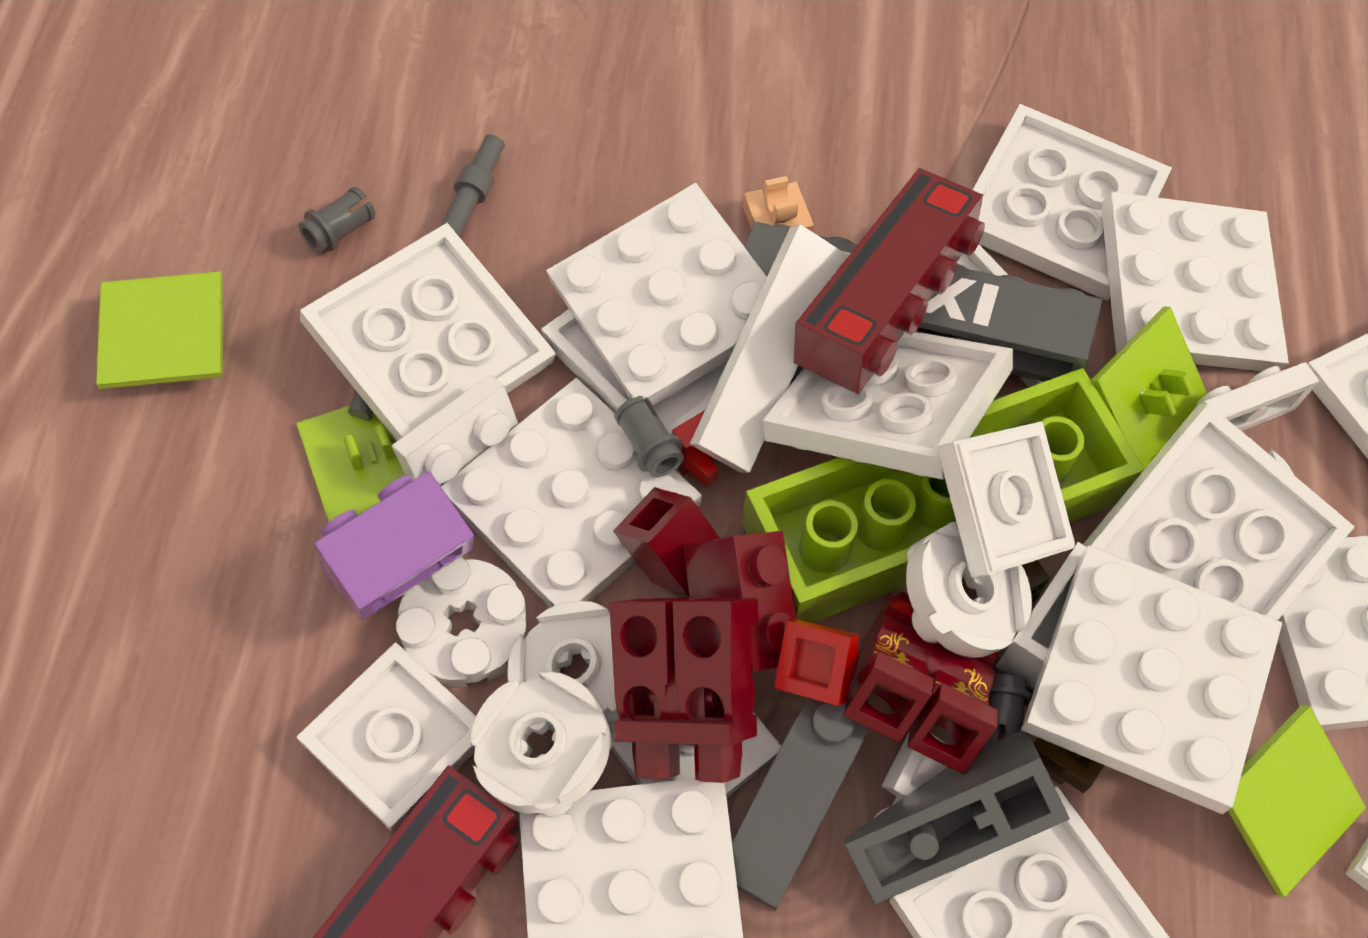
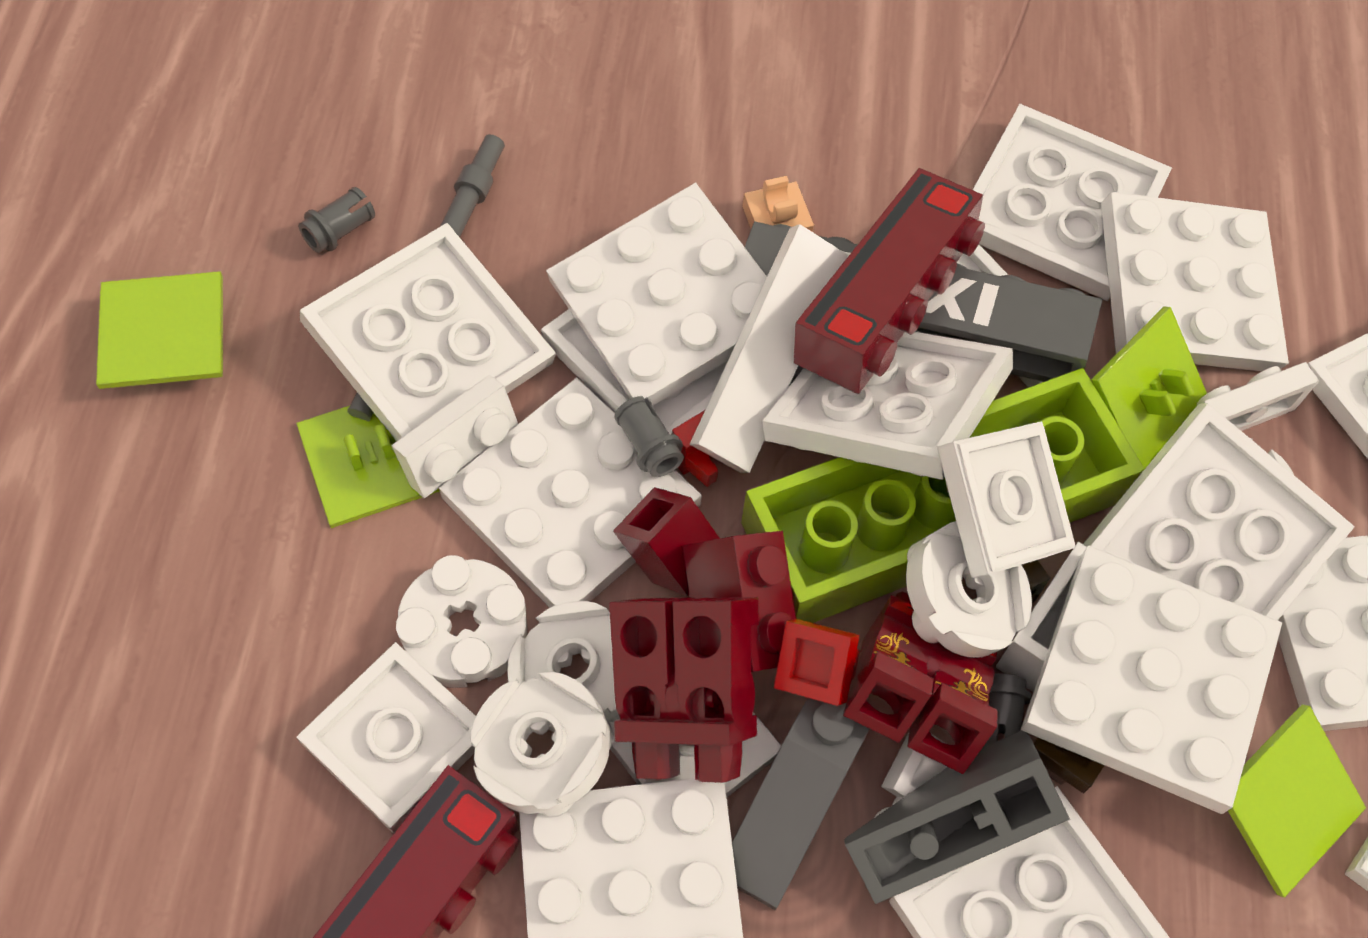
medium lavender slope [314,471,475,621] -> none

